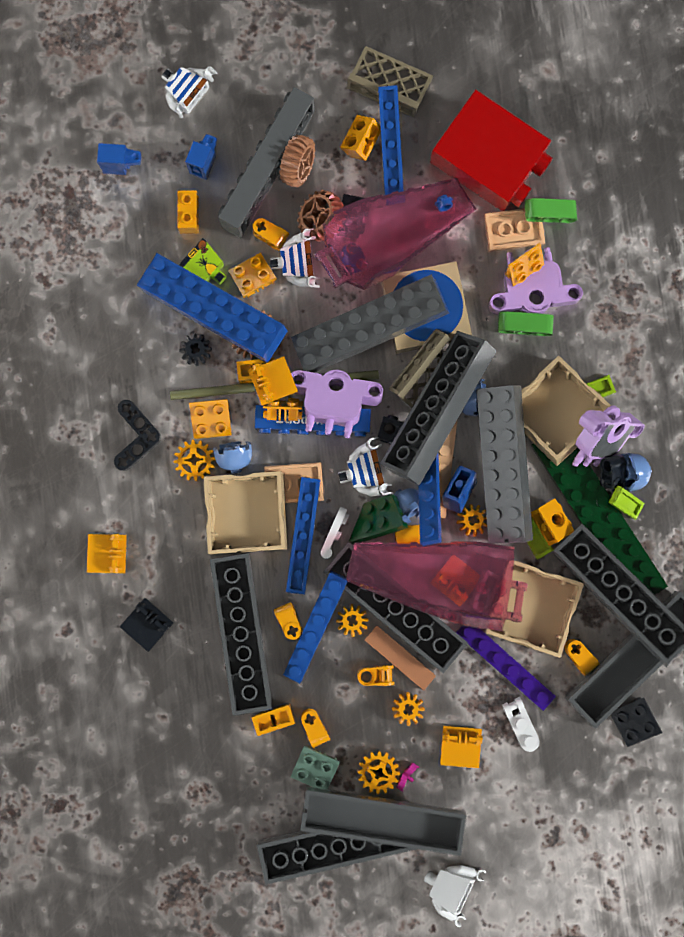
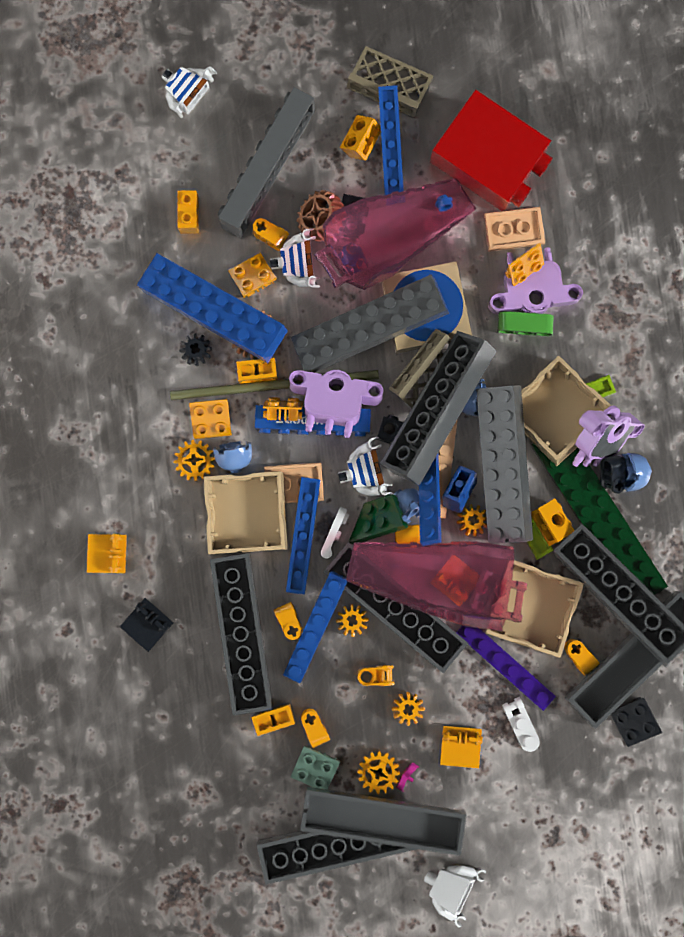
blue hinge [97,143,141,175] -> none
black beam [114,400,161,471] -> none
lime torso [179,238,227,285] -> none
blue hinge [185,134,217,180] -> none
light orange hinge [248,356,298,406] -> none
nougat gear [279,135,316,187] -> none
nougat tile [365,626,436,691] -> none
bright green beam [524,198,577,223] -> none
lime tile [608,486,645,520] -> none

